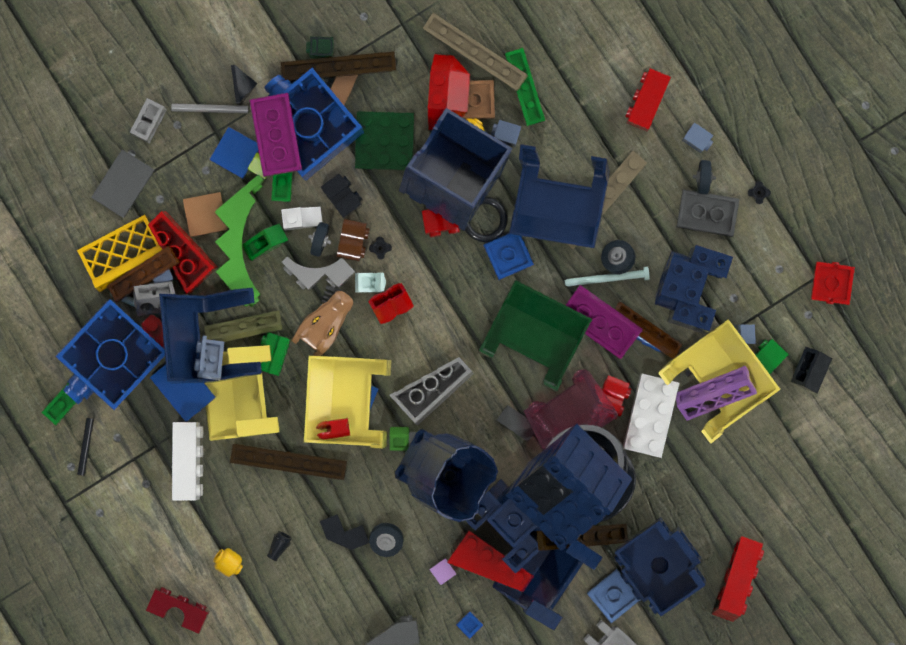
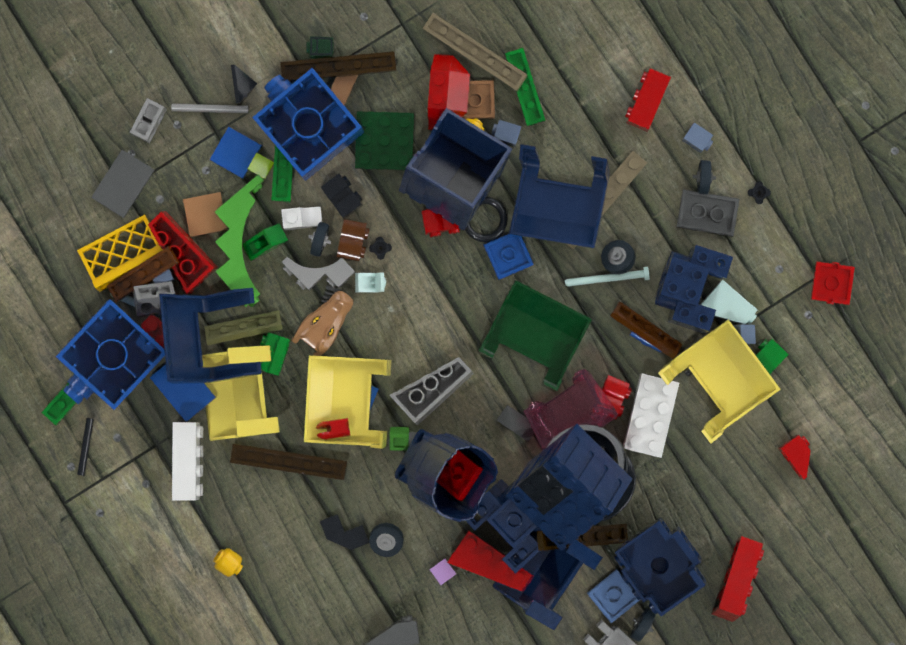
dark red arch [146,587,210,634] -> none
sand blue bracket [194,335,224,380] -> none
magenta tile [250,93,302,177] -> none
black cone [267,531,292,561] -> none
red brick [368,283,414,324] -> none
blue tile [456,611,483,639] -> none
magenta tile [565,285,643,359] -> none
medium lavender fence [676,366,757,421] -> none
black brick [790,346,833,394] -> none
none -> red plate [436,450,483,501]
none -> black wheel [630,608,656,642]
none -> light aqua slope [700,280,757,325]
none -> red slope [778,435,811,480]

